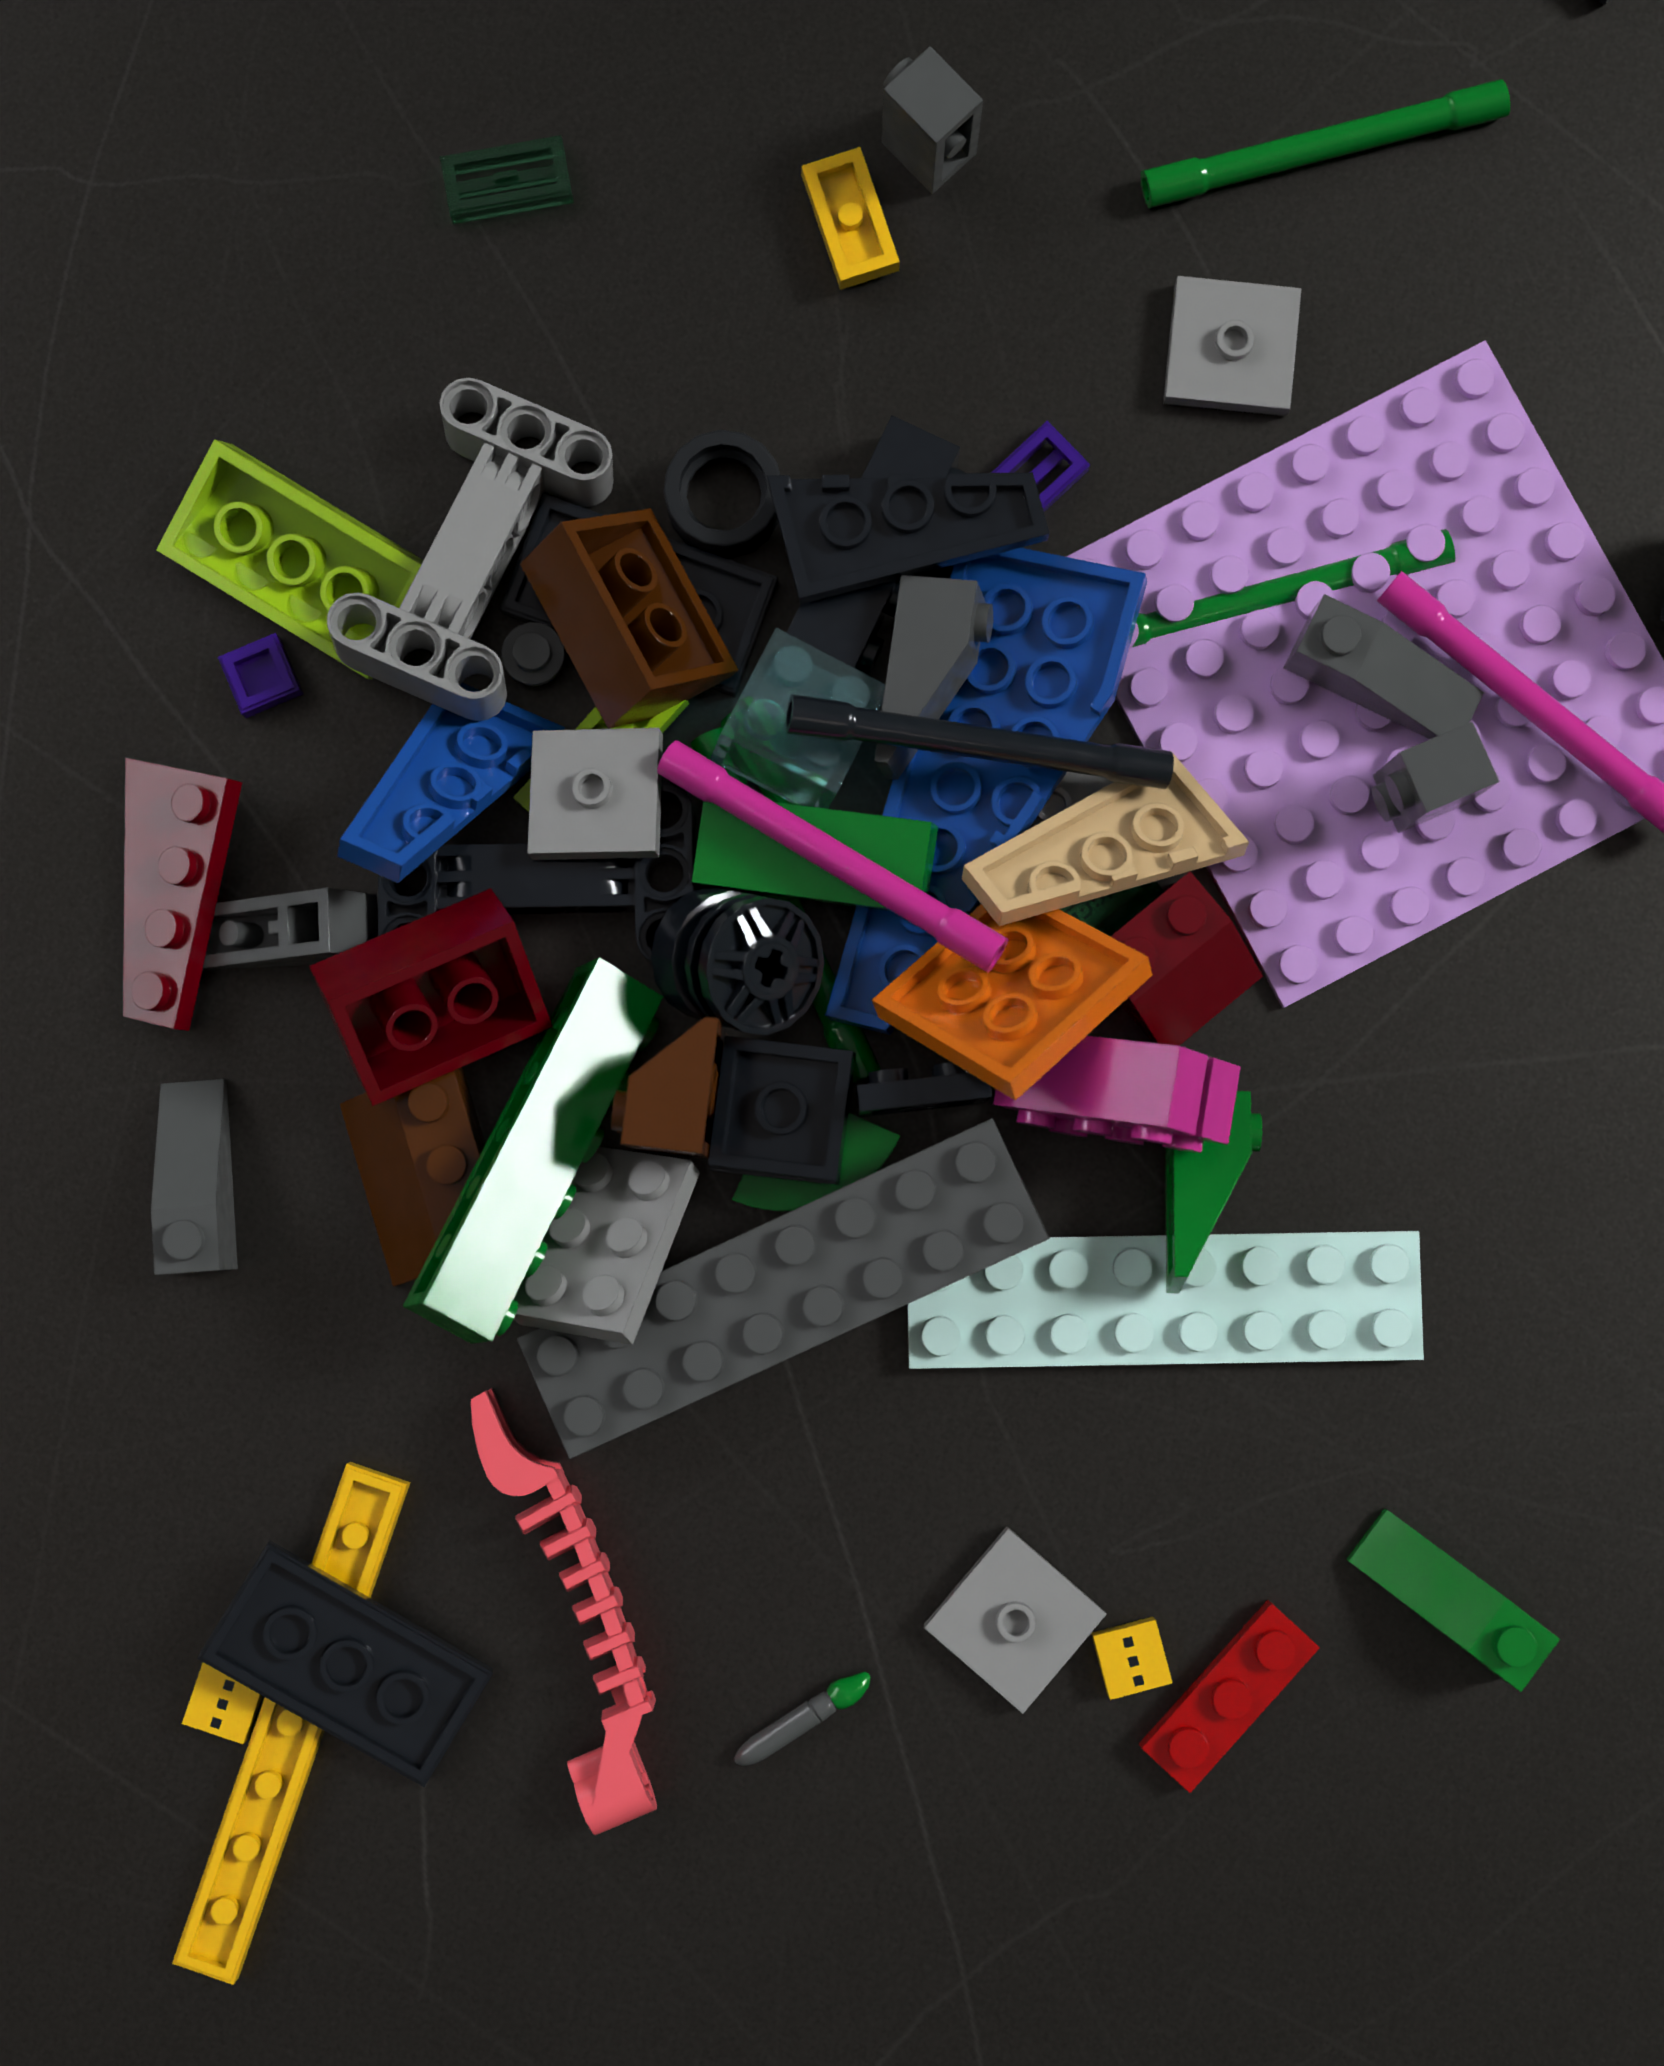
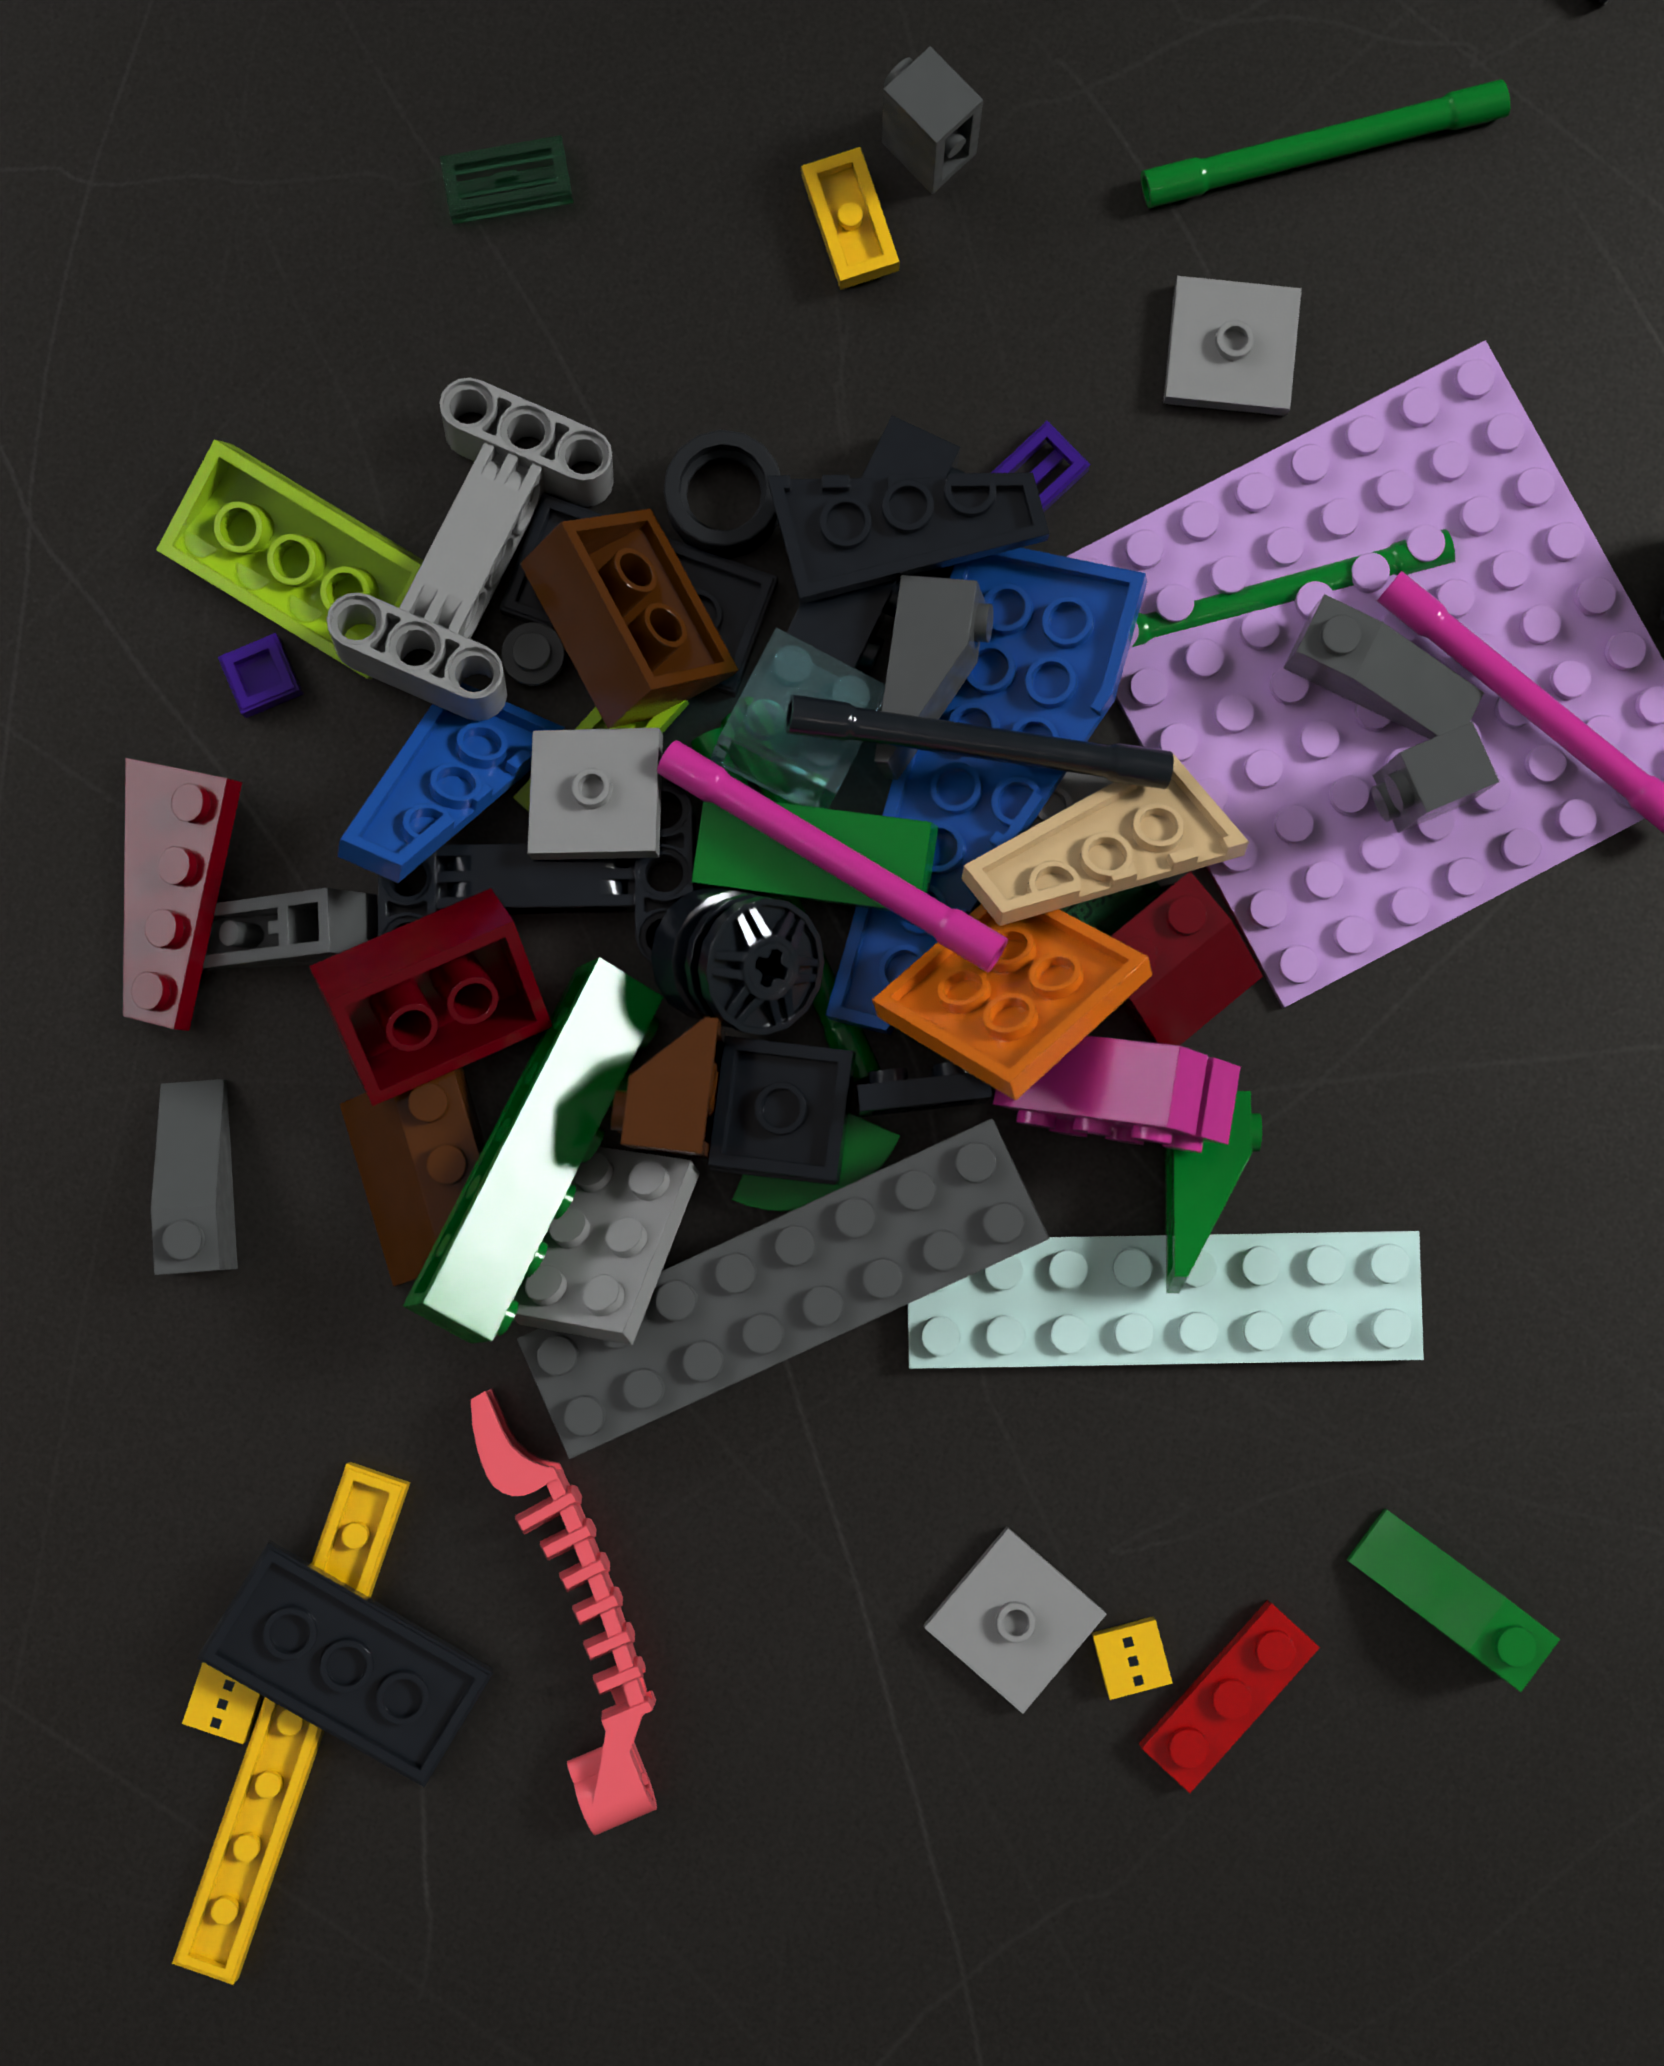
dark grey piece [734,1672,871,1767] -> none

